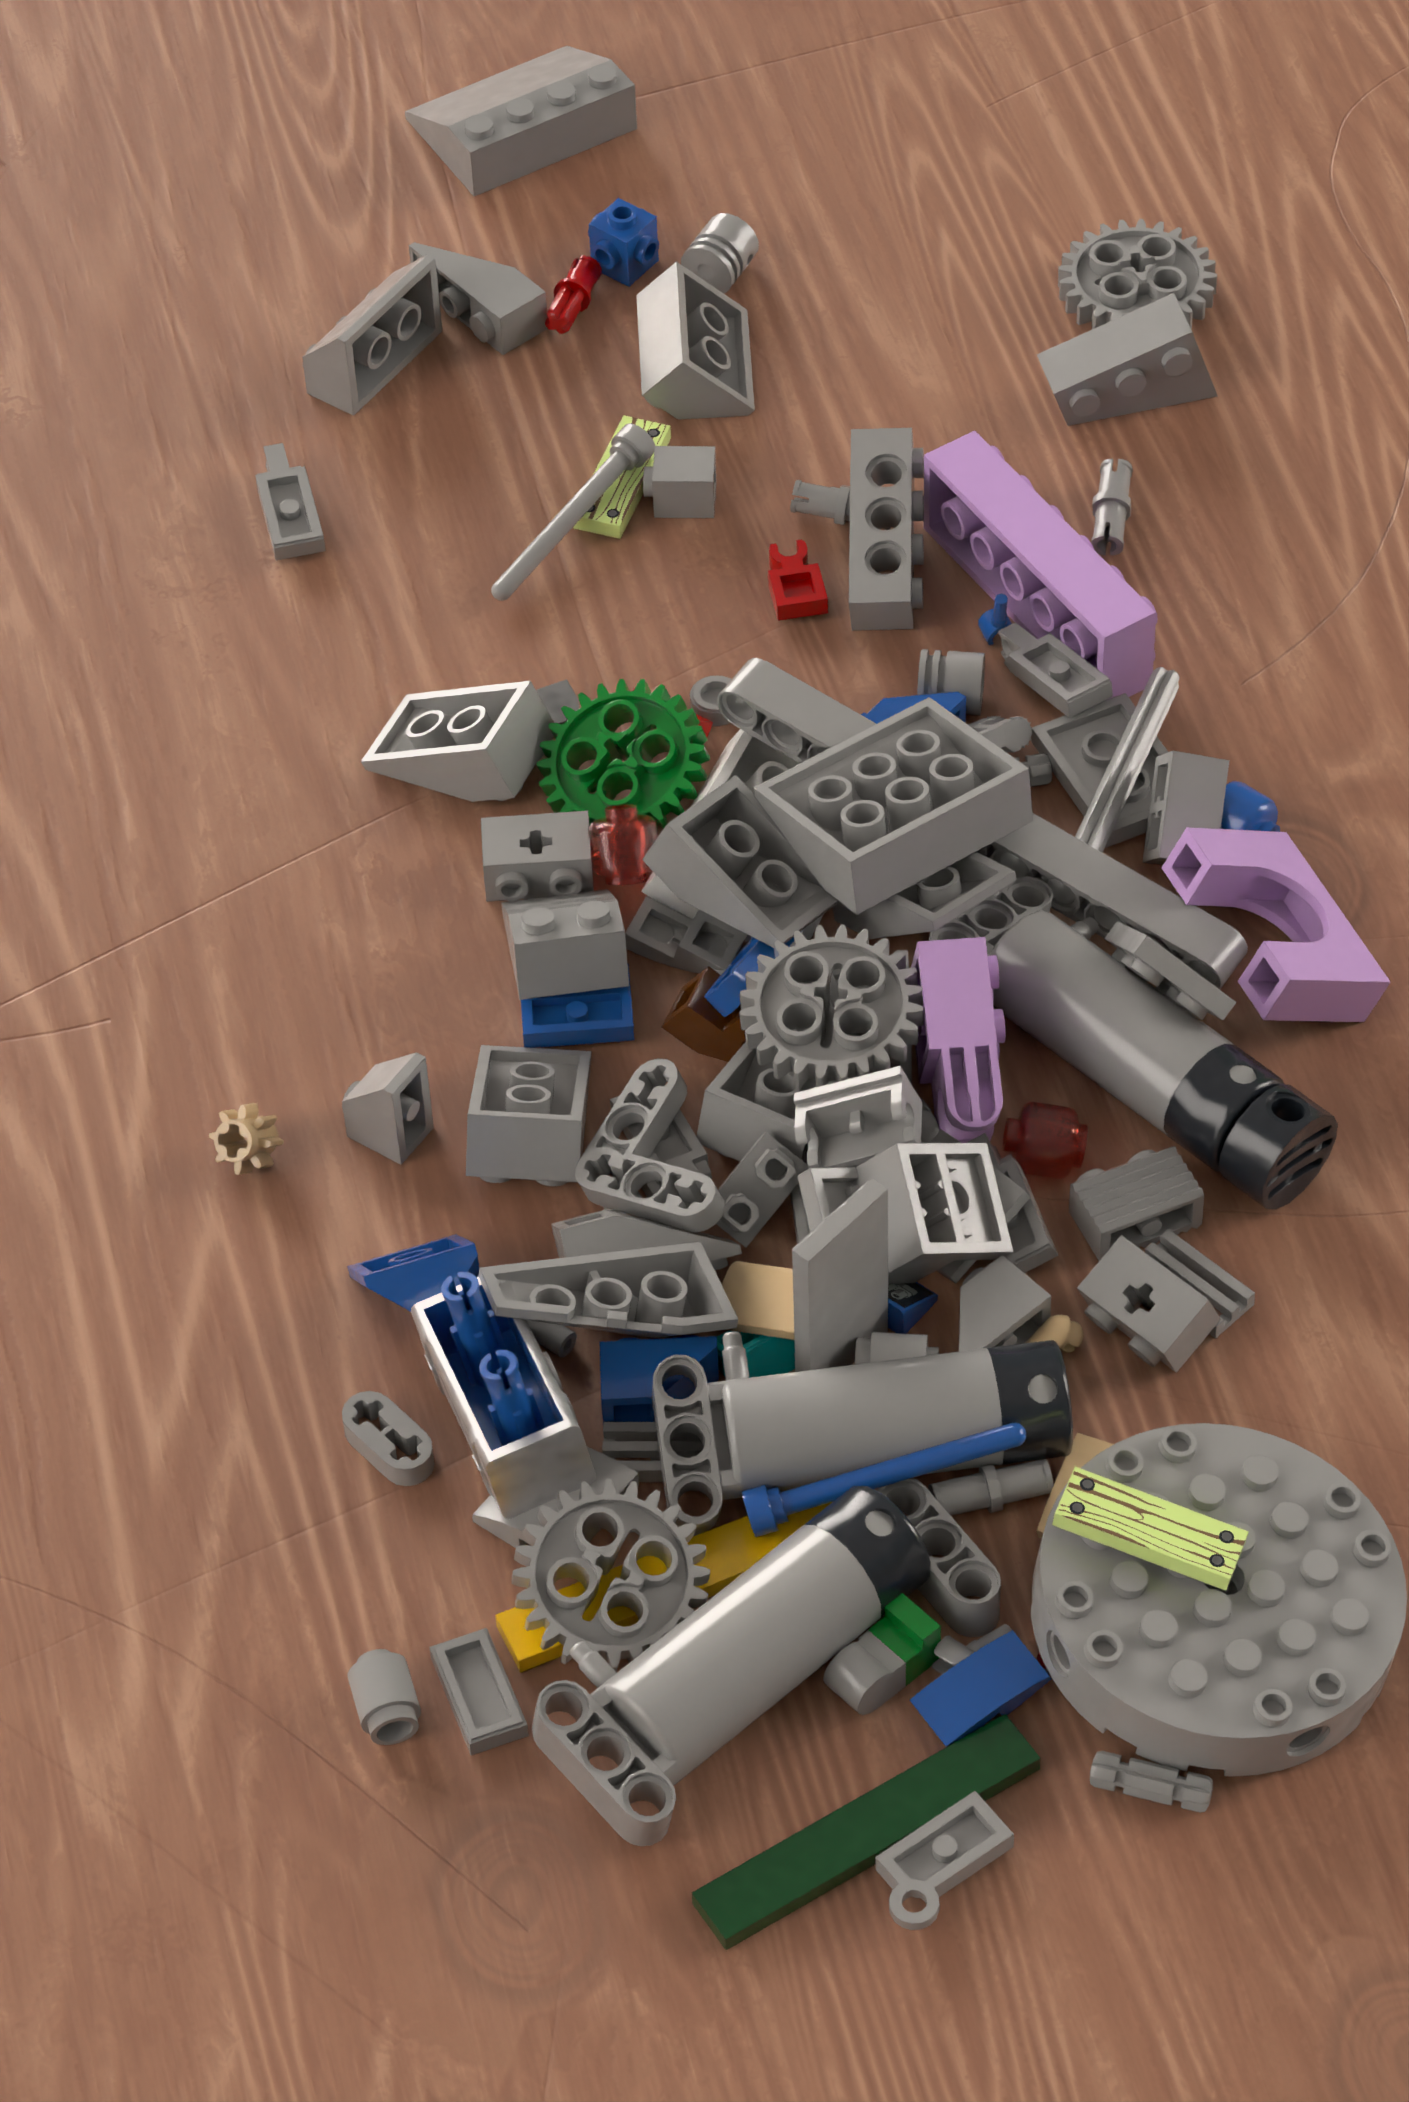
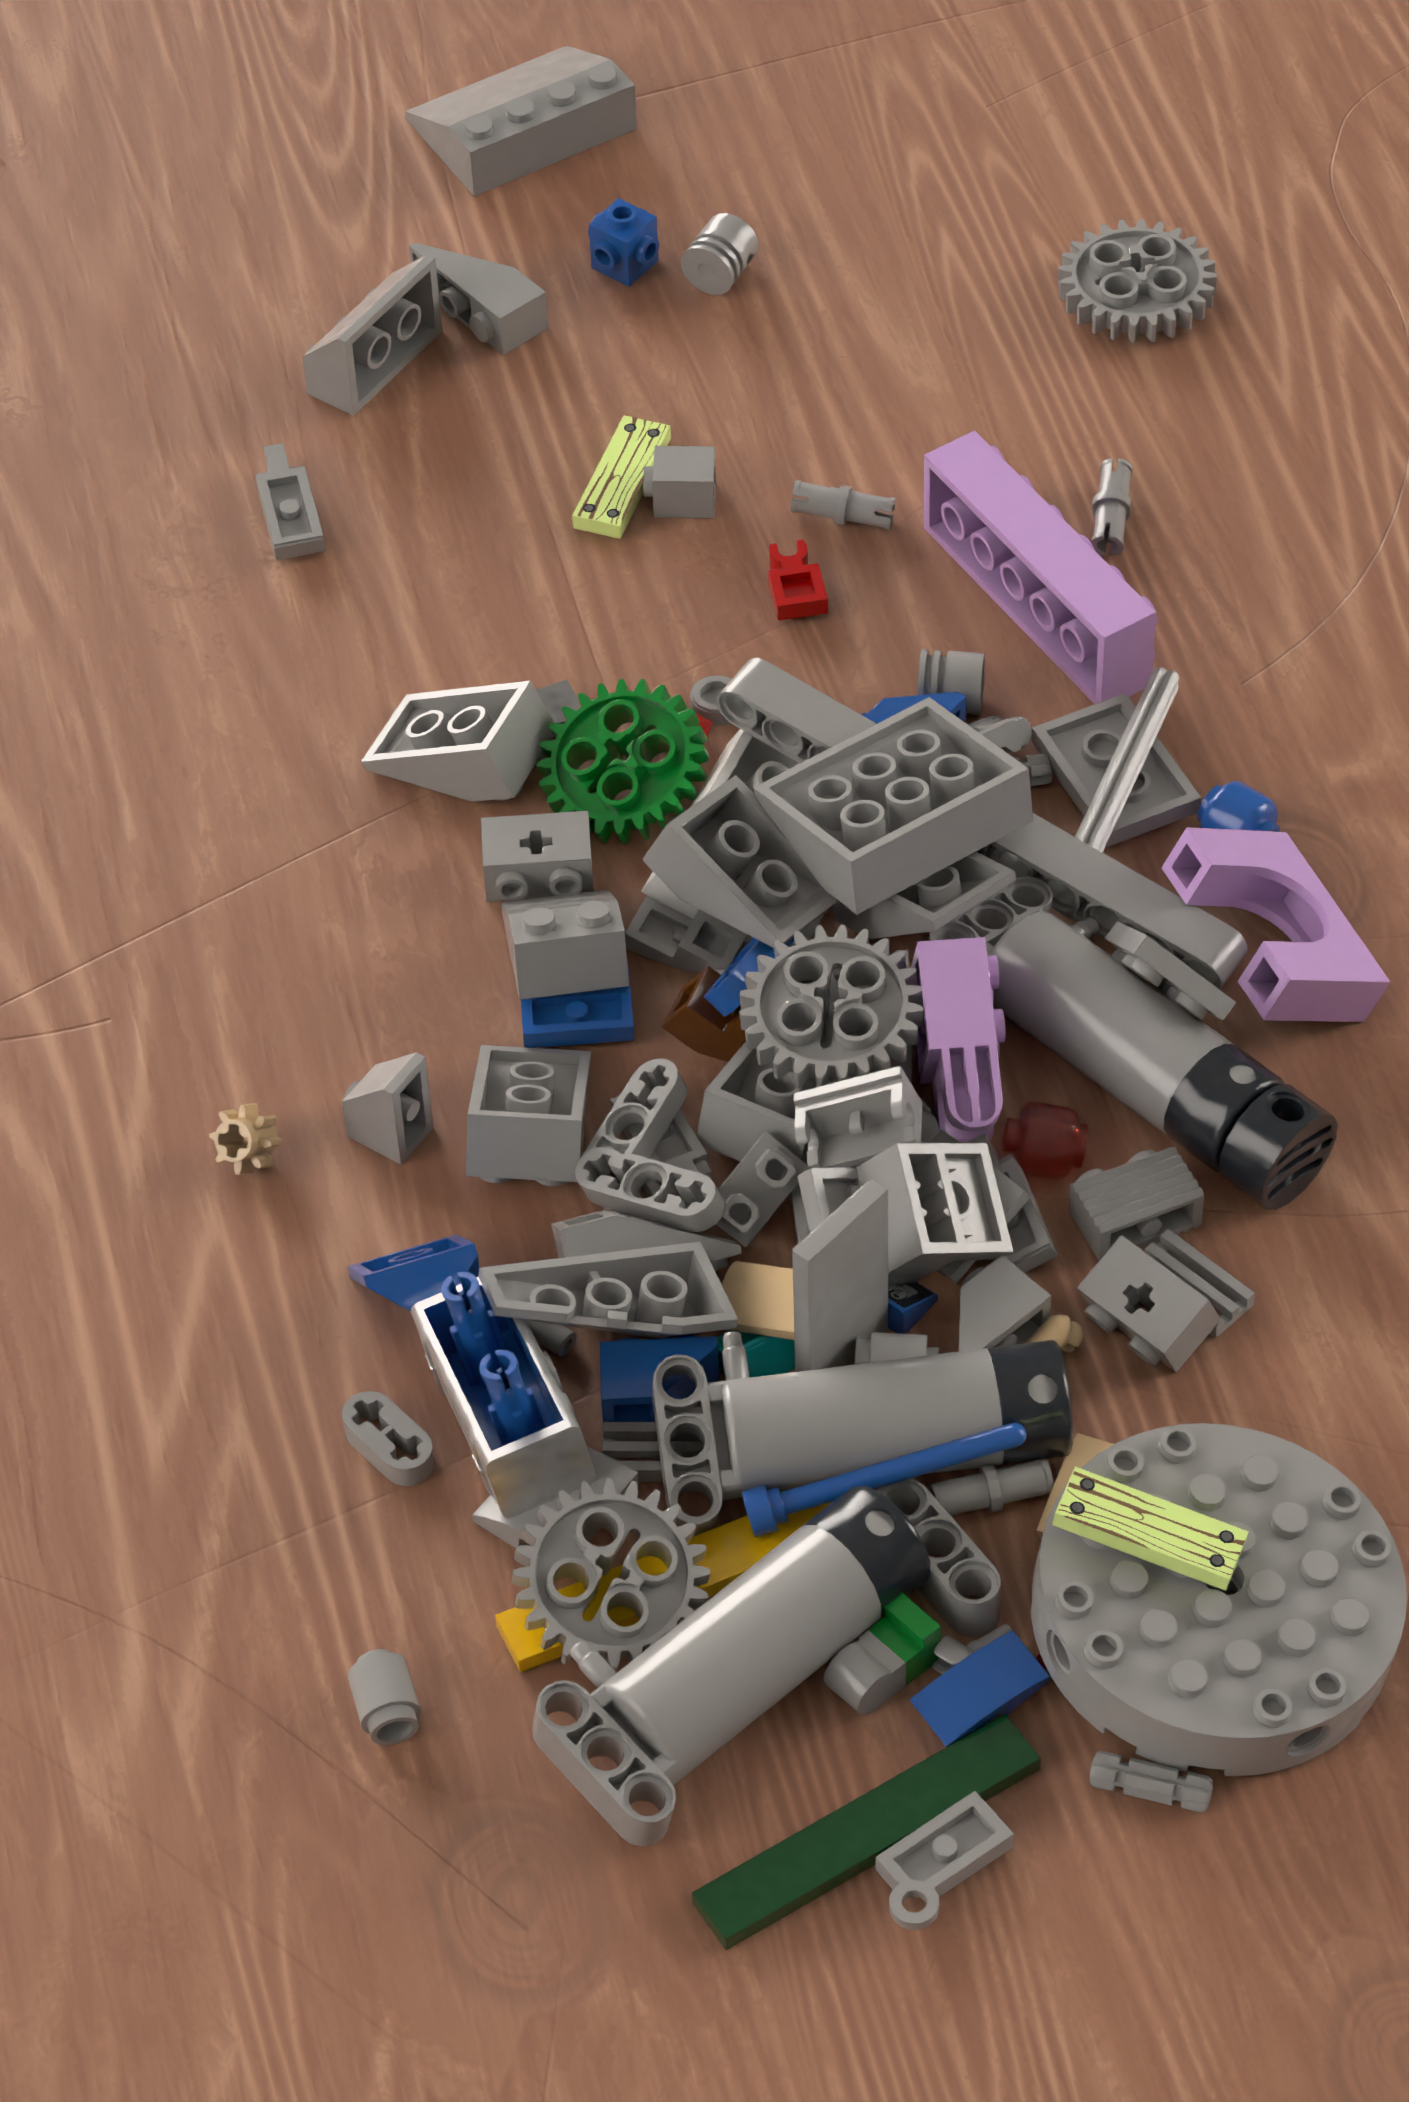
light grey tile [429,1628,529,1755] -> none
light grey piece [491,423,655,601] -> none
red axle [545,255,602,334] -> none
clear red head [588,804,658,885] -> none
light grey slope [636,261,755,420] -> none
light grey brick [849,428,924,631] -> none
blue hand [978,593,1012,646] -> none
light grey hinge [998,622,1113,718] -> none
light grey wedge [1037,293,1218,426] -> none
light grey hinge [1143,750,1230,865] -> none

